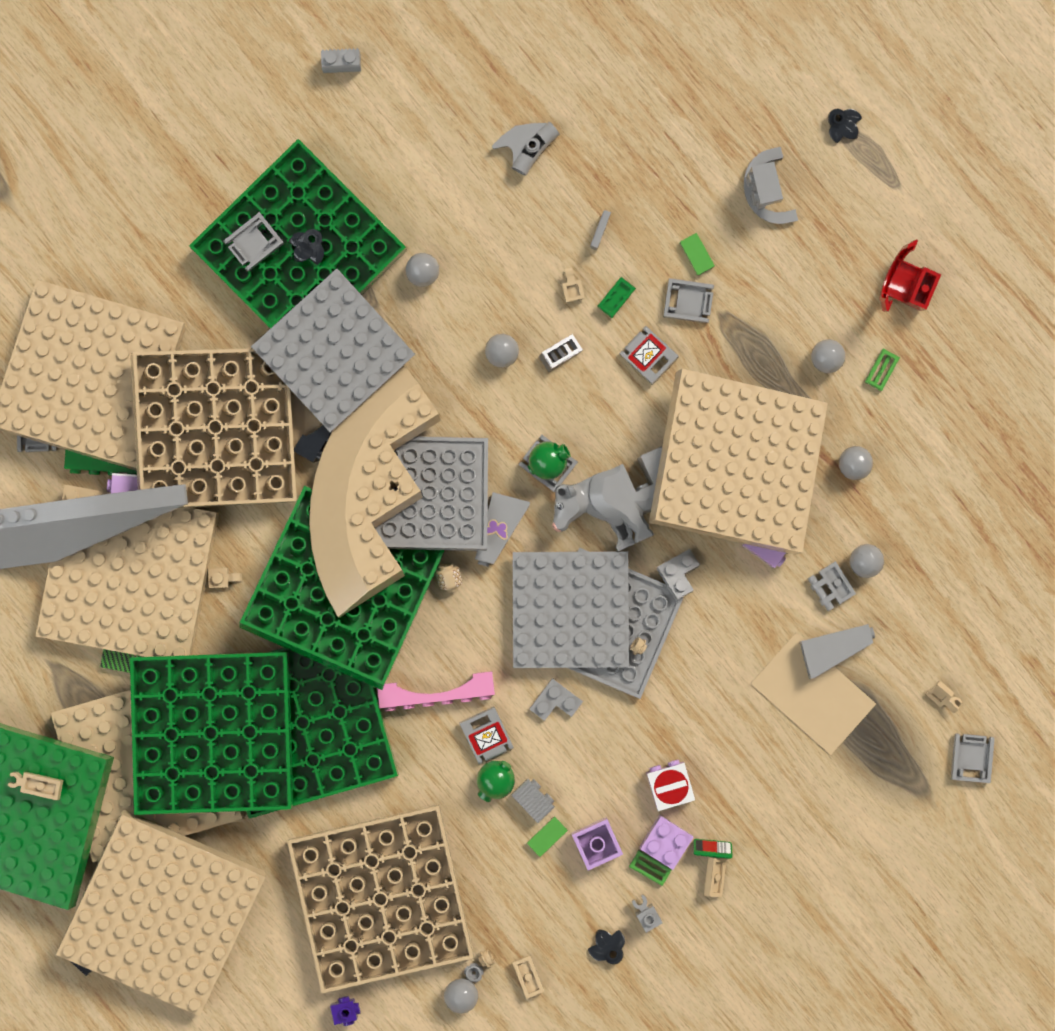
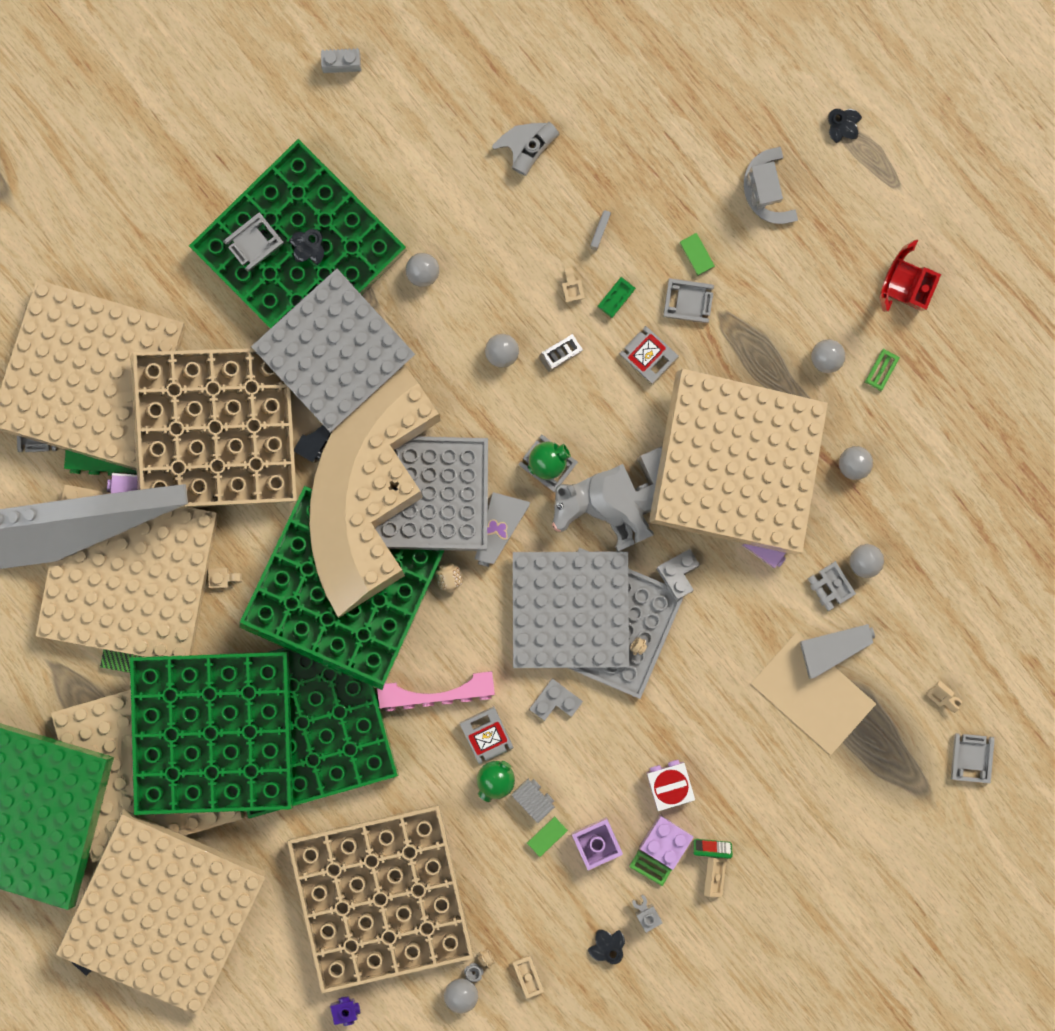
tan plate [8,772,63,800] -> none

